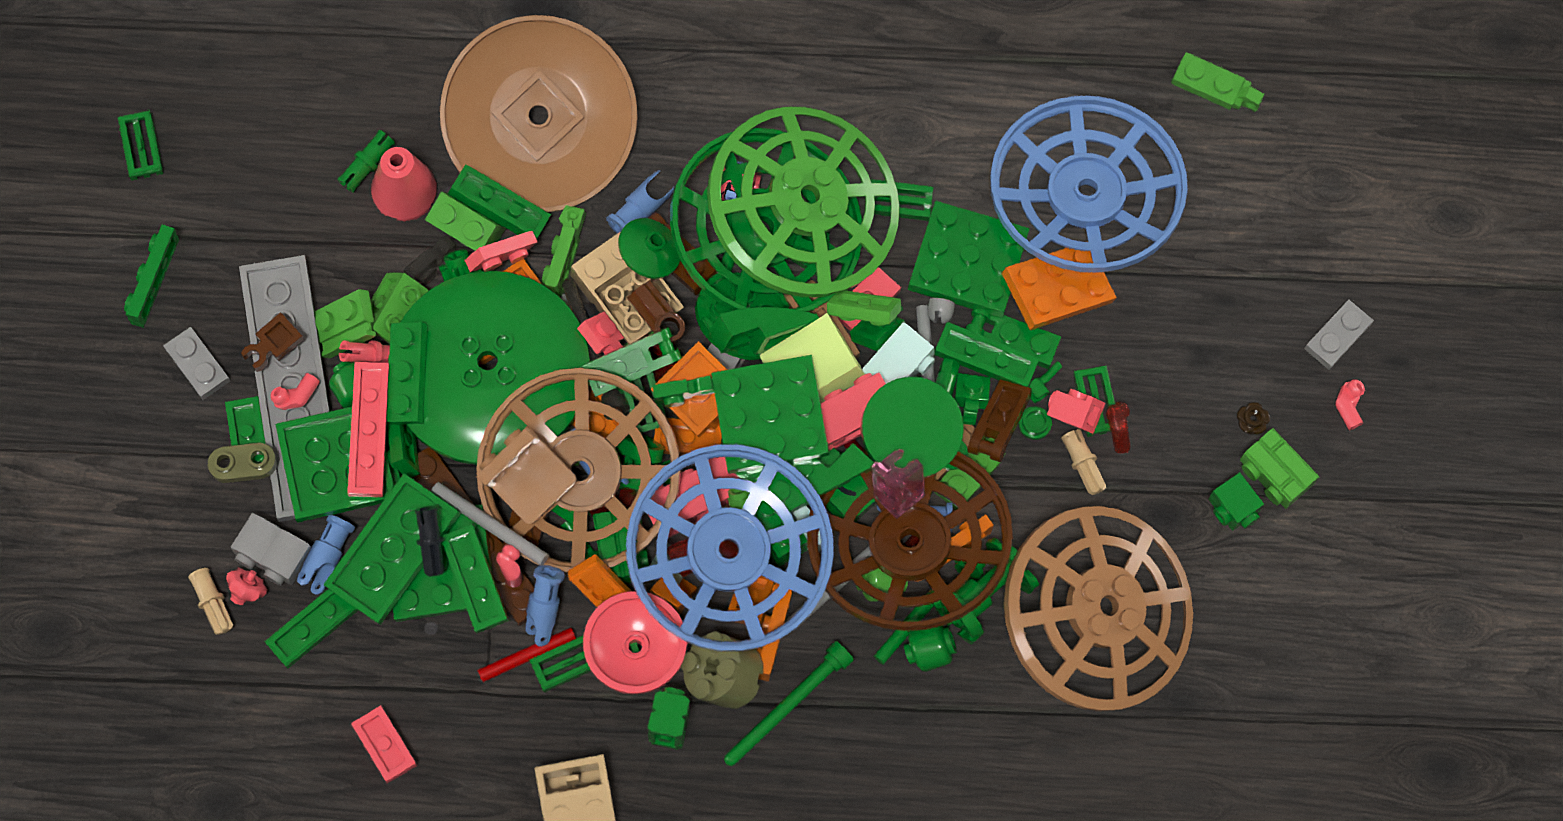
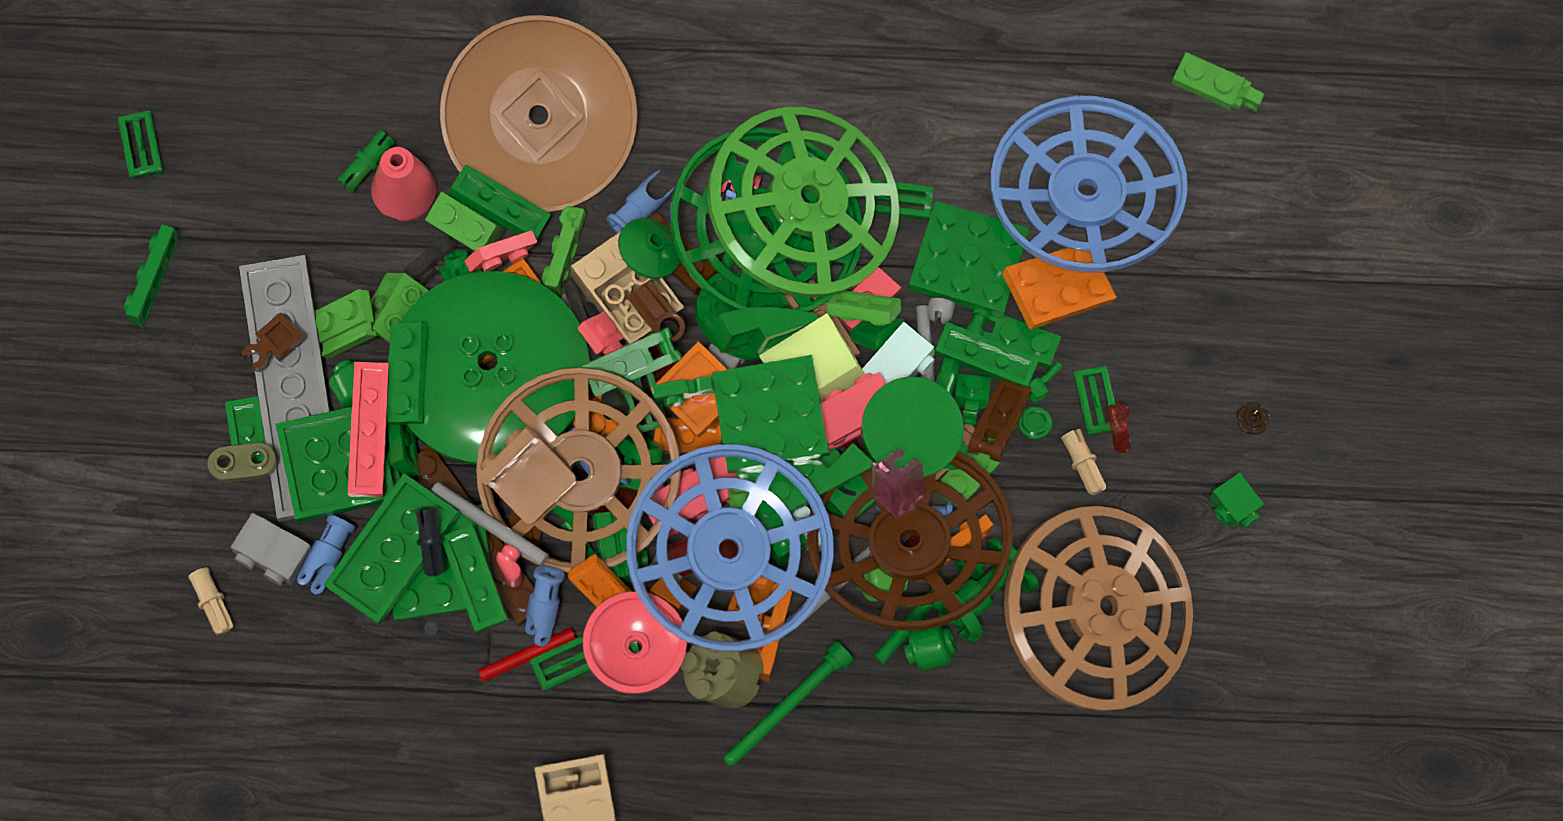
light grey plate [163,327,230,400] -> none
coral piece [226,567,267,606] -> none
green tile [265,589,358,669] -> none
coral arm [270,373,320,410] -> none
coral pin [339,340,390,363] -> none
coral plate [351,706,417,784] -> none
green brick [648,687,690,750] -> none
coral brick [1047,389,1105,434] -> none
bright green brick [1240,428,1319,509] -> none
light grey plate [1304,300,1374,370] -> none
coral arm [1336,379,1365,431] -> none

